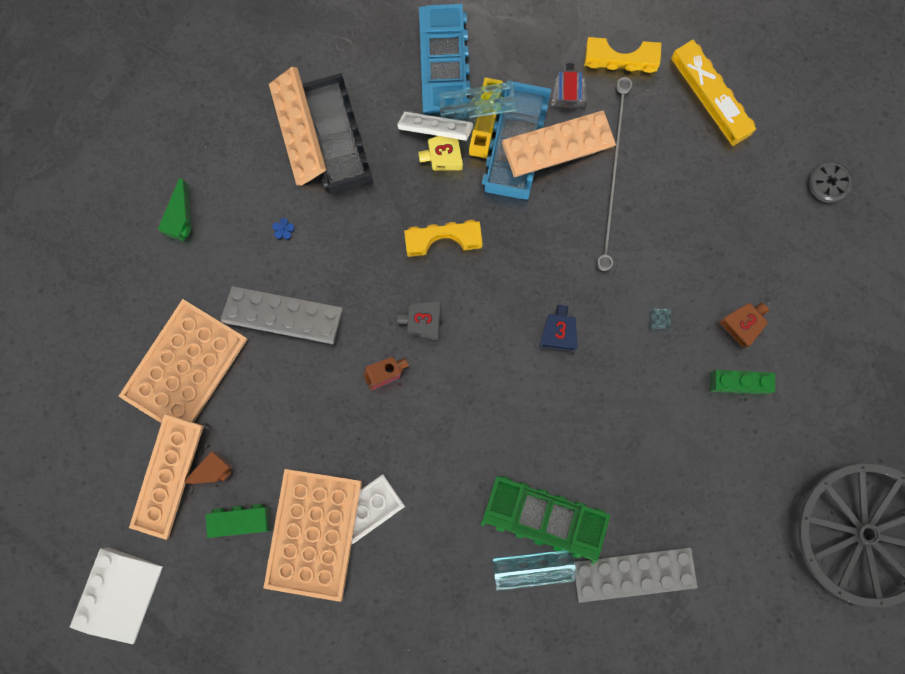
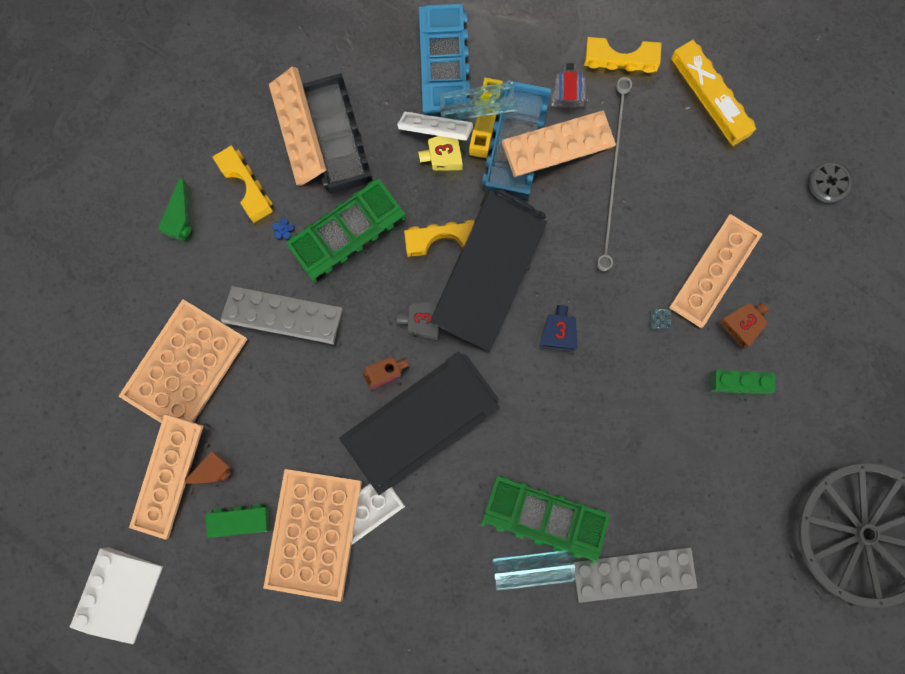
none -> yellow arch [212,145,273,223]
none -> green window [286,178,406,283]
none -> black piece [339,351,500,495]
none -> black piece [429,189,547,352]
none -> light nougat plate [669,214,762,328]

